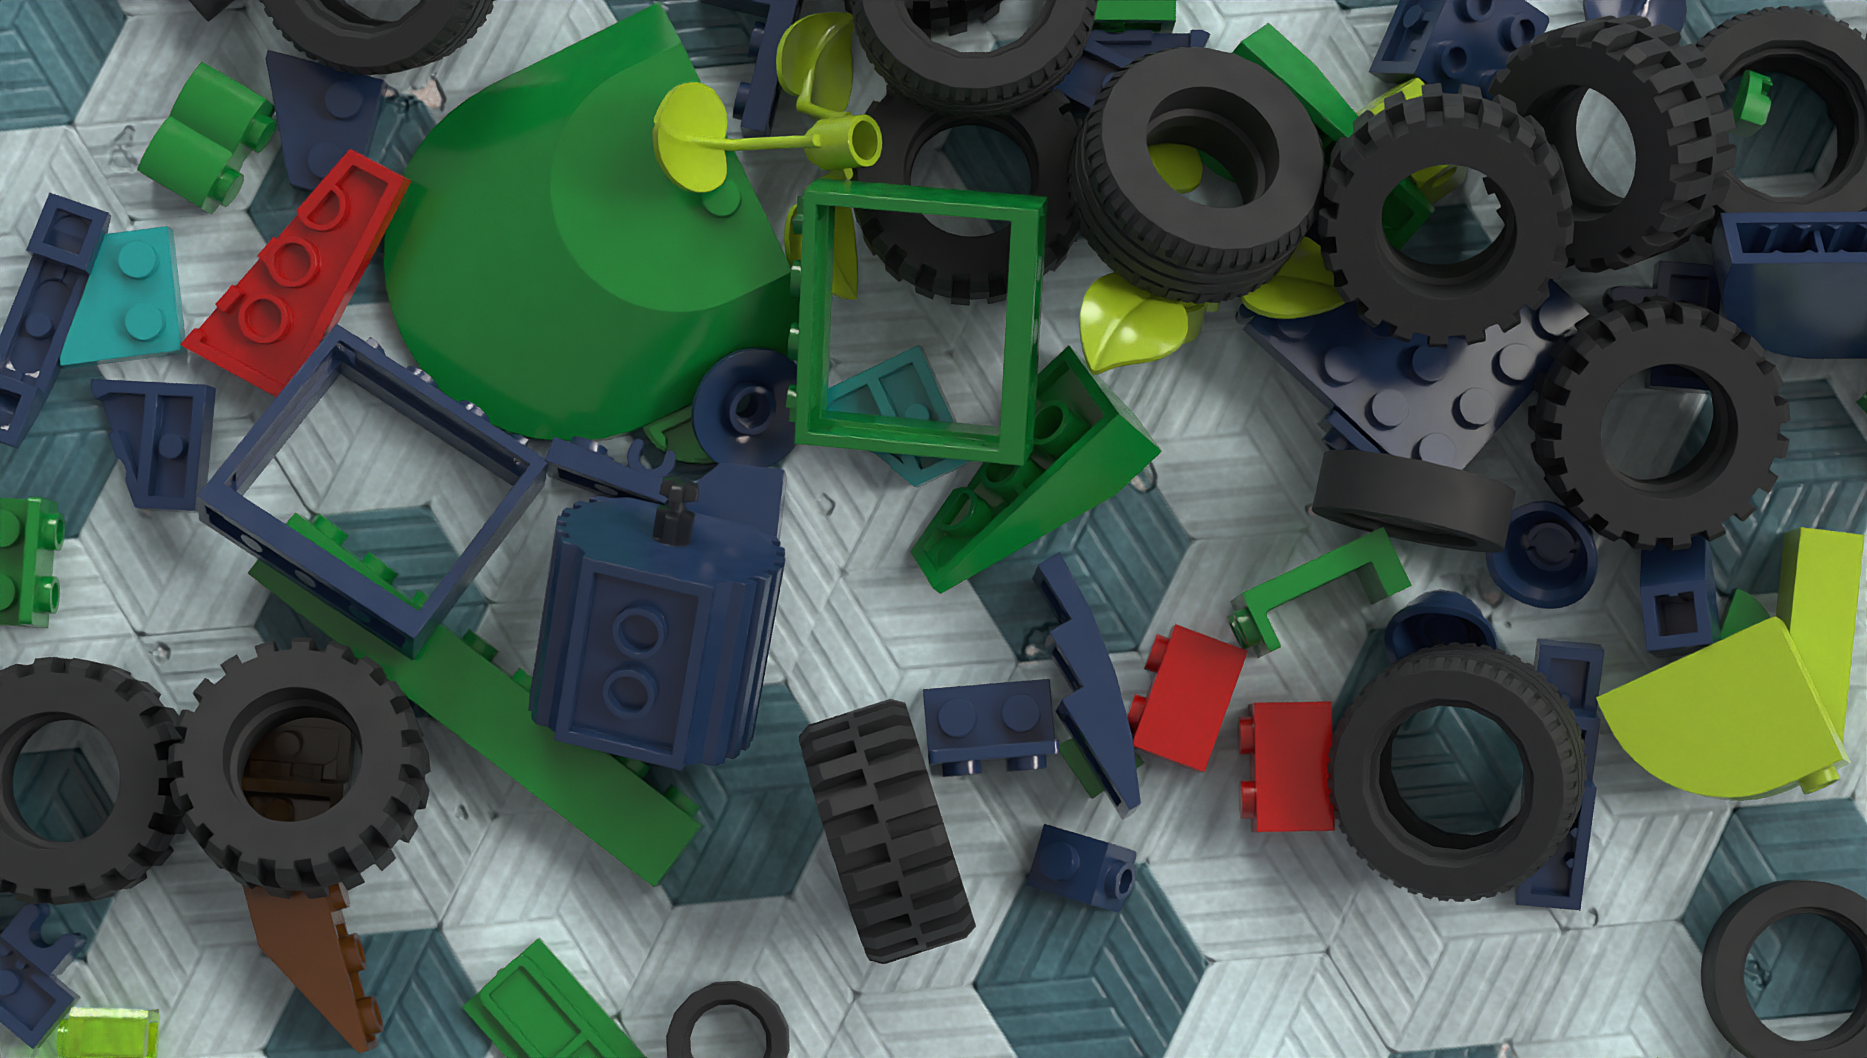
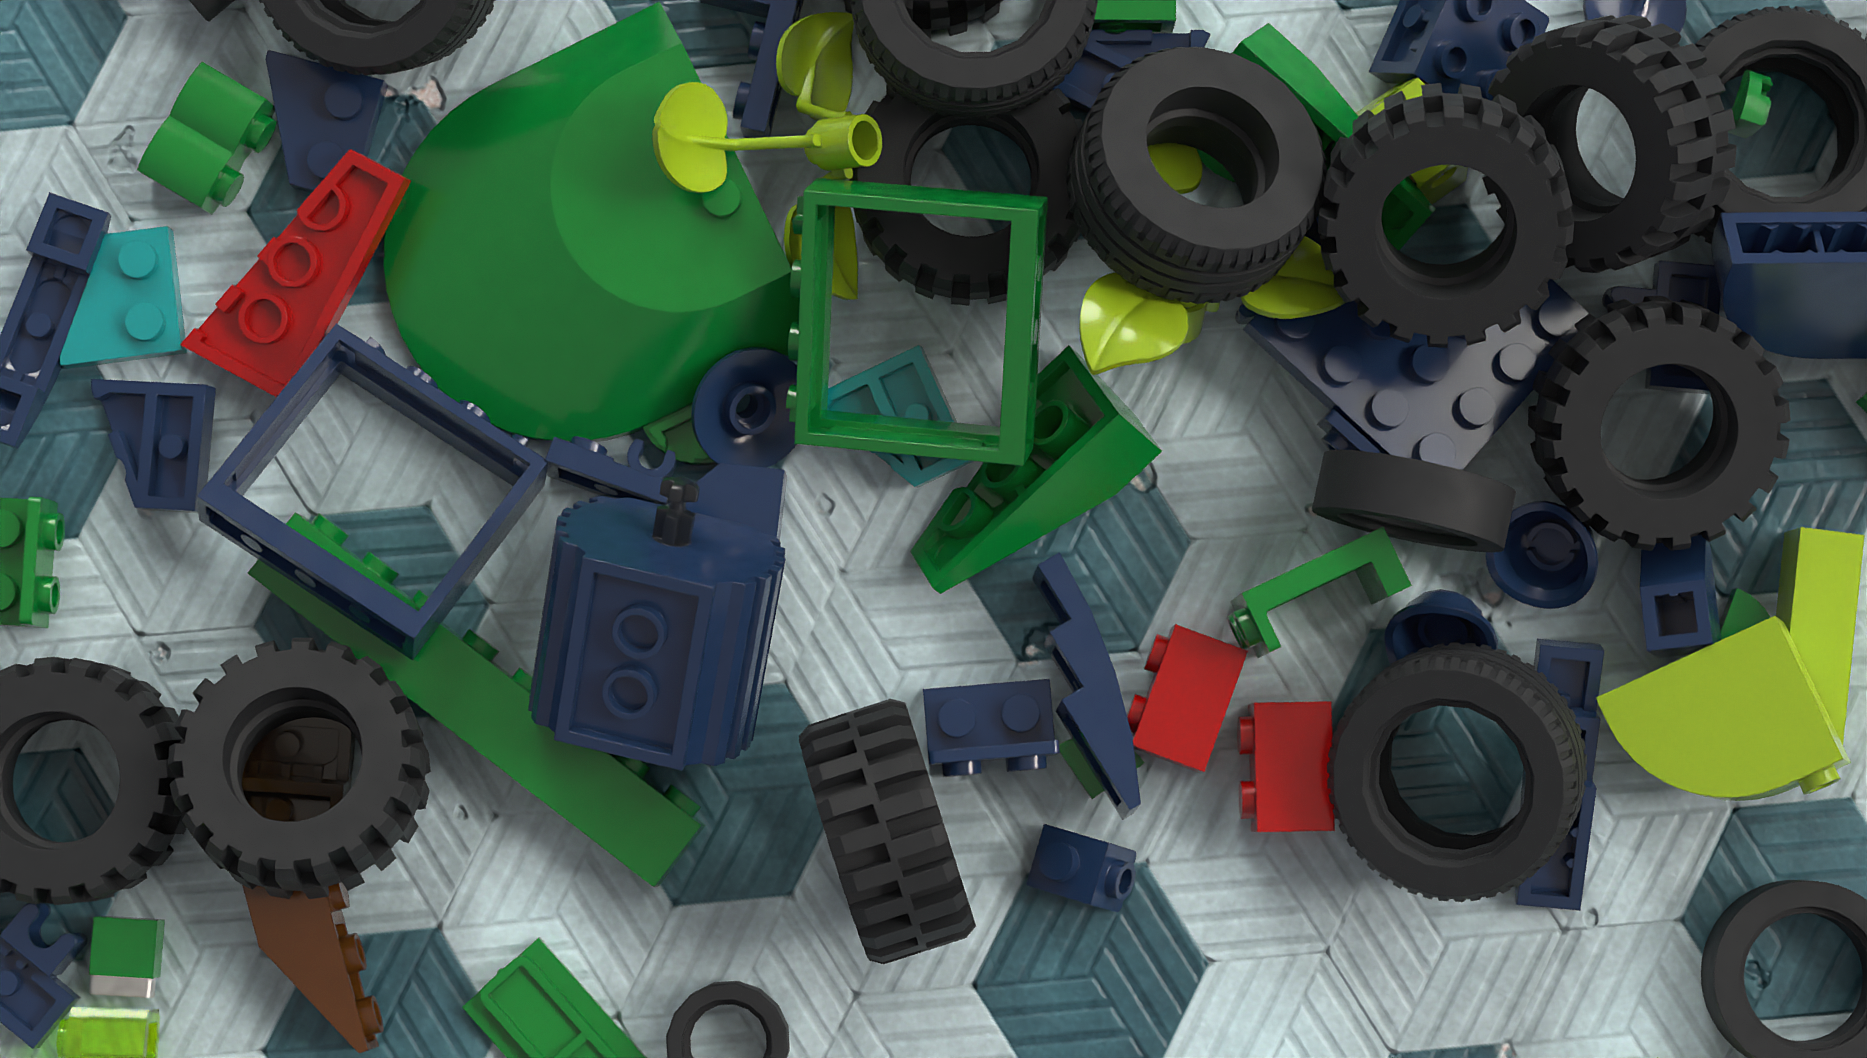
none -> green piece [89,916,165,998]

